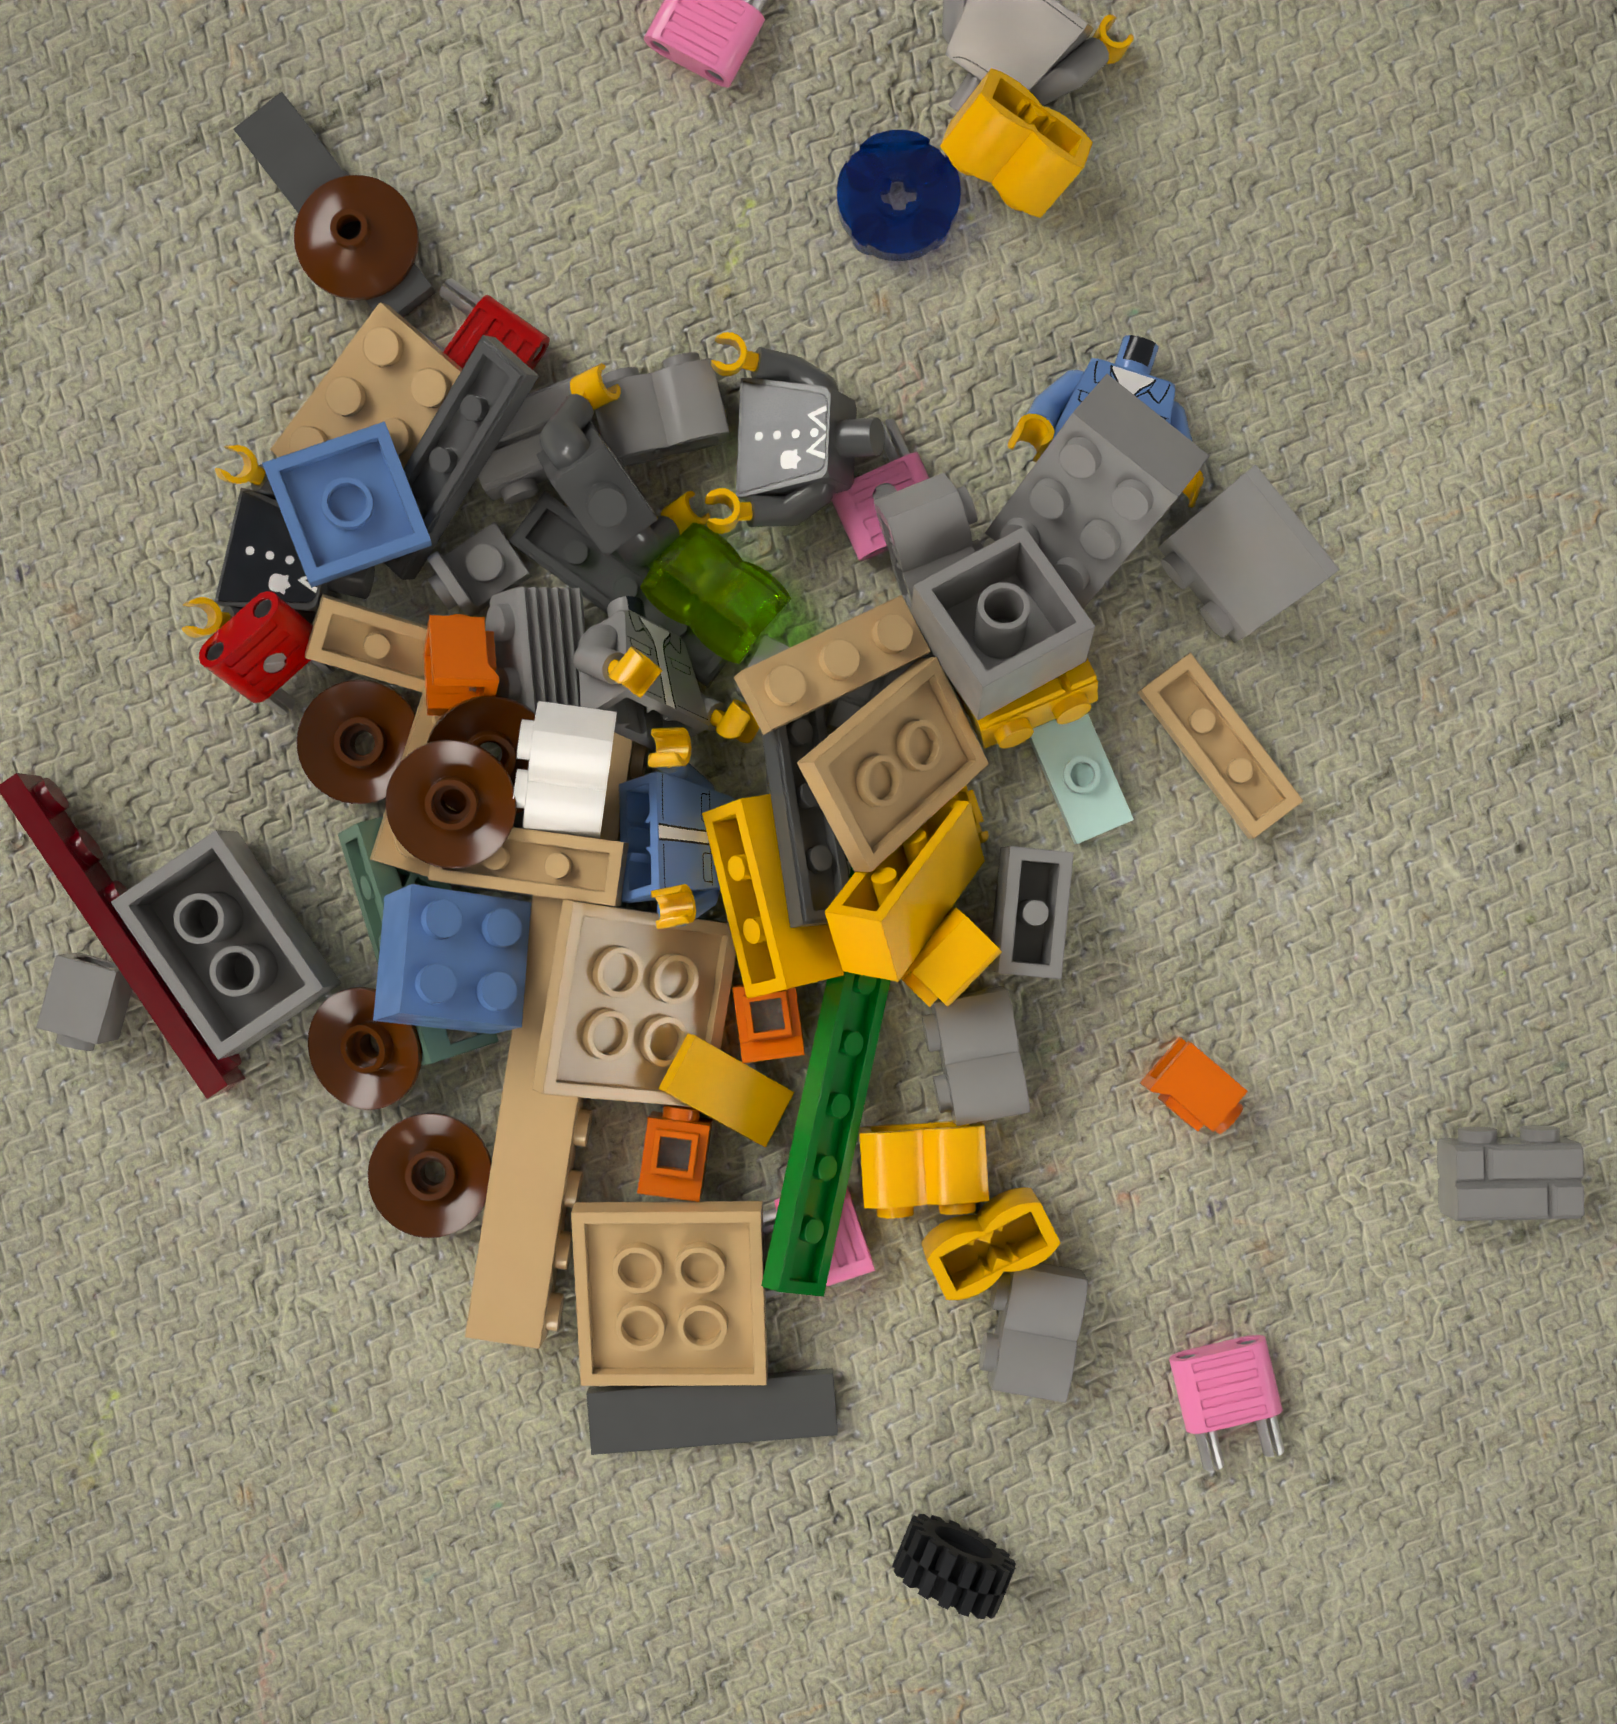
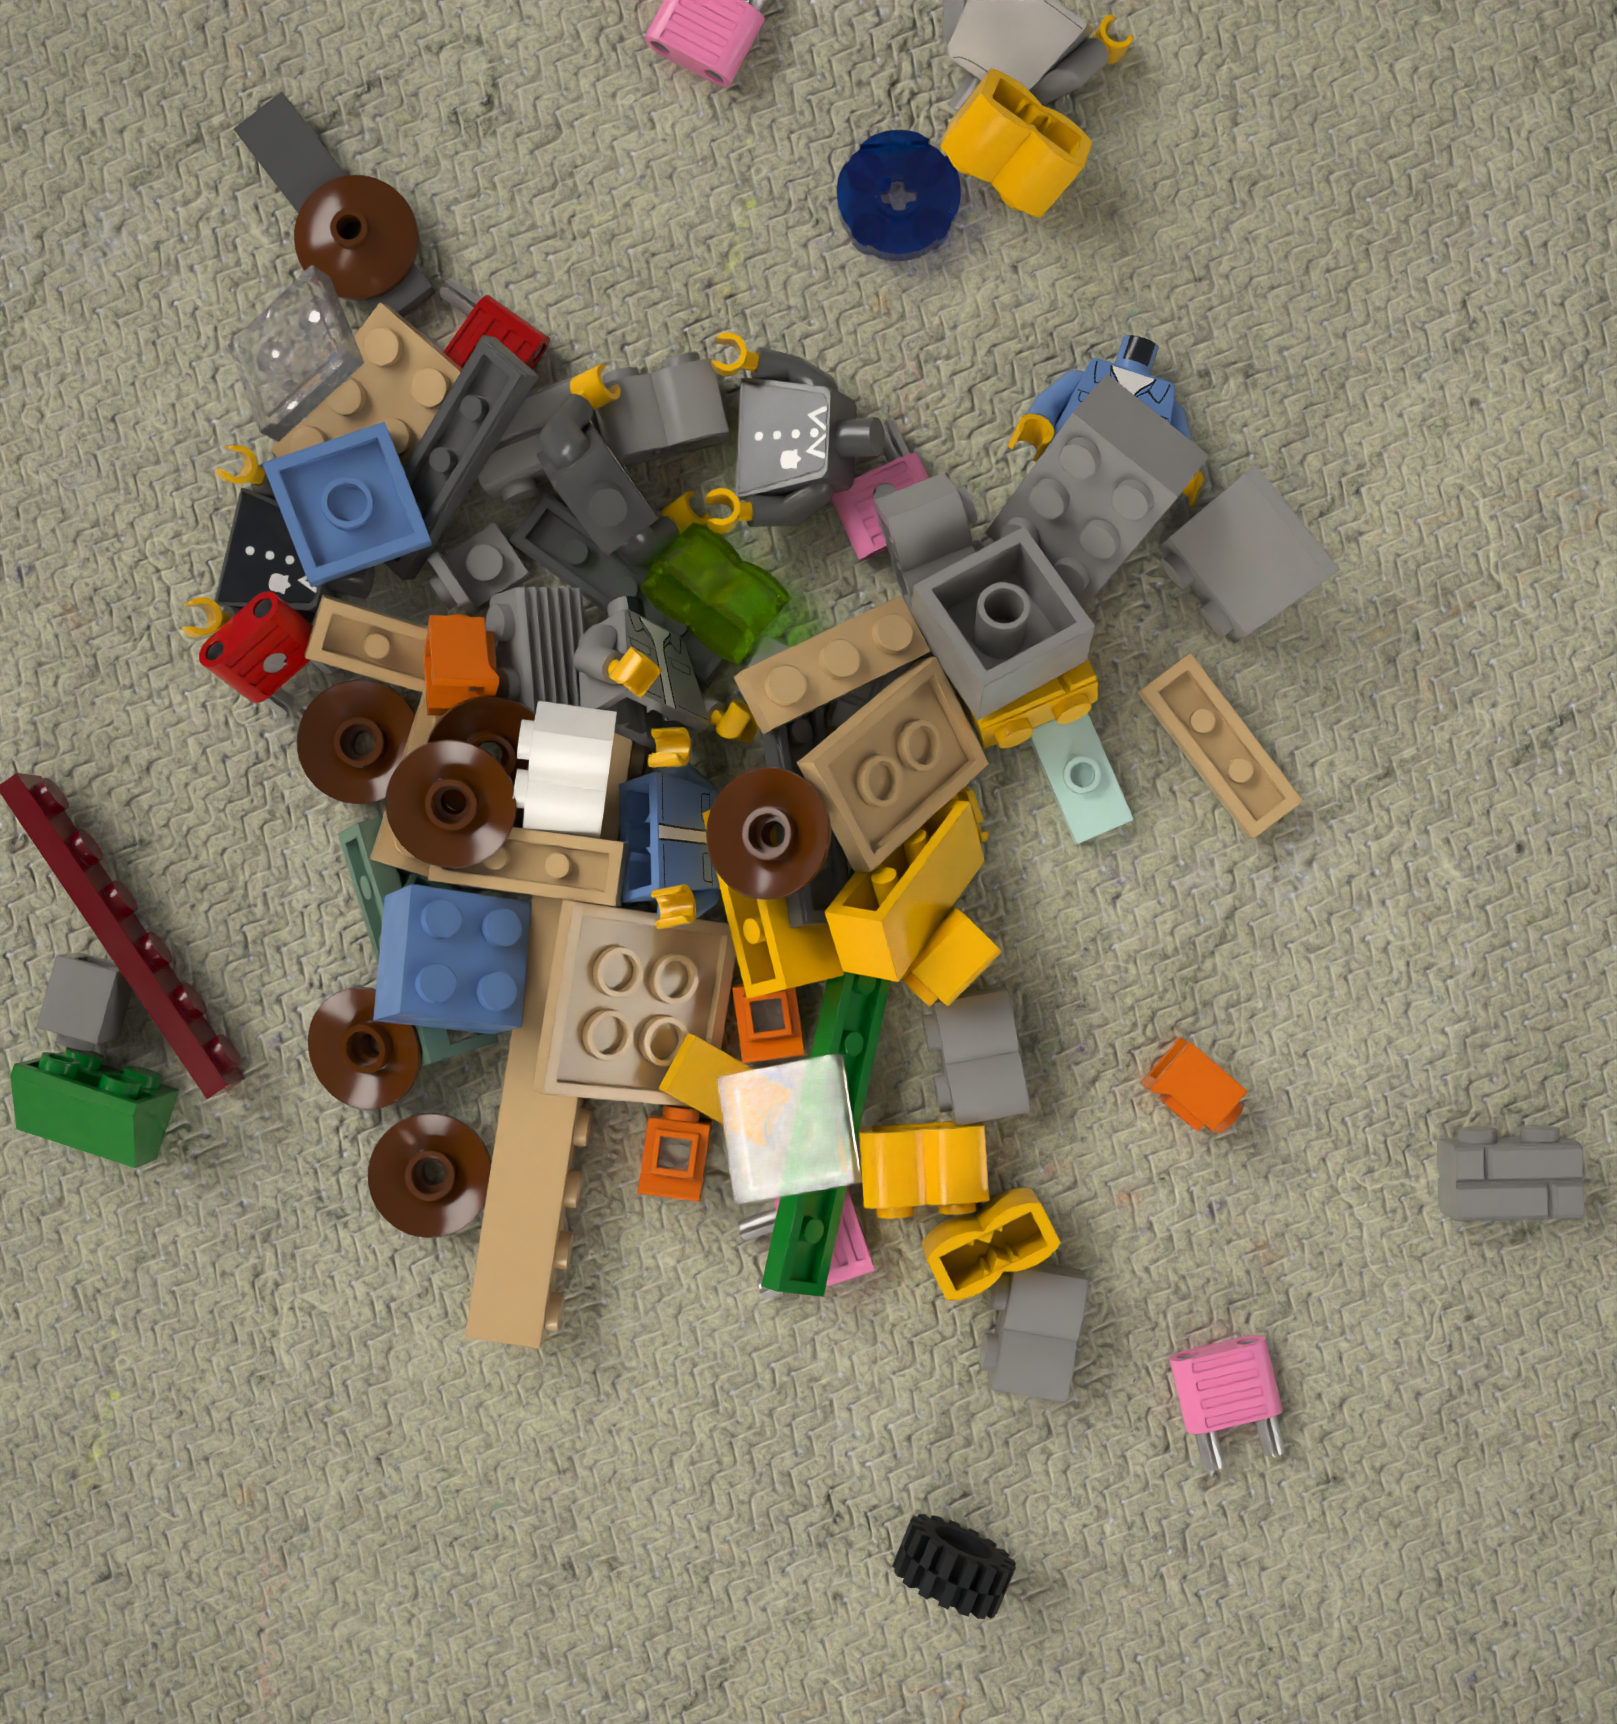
light grey brick [111,830,342,1060] -> none
tan plate [571,1201,768,1386] -> none
dark grey tile [586,1368,838,1455] -> none
light grey brick [988,846,1074,979] -> none
none -> green slope [10,1047,179,1168]
none -> clear plate [228,265,365,442]
none -> reddish brown dish [706,767,831,900]
none -> clear tile [717,1054,862,1204]

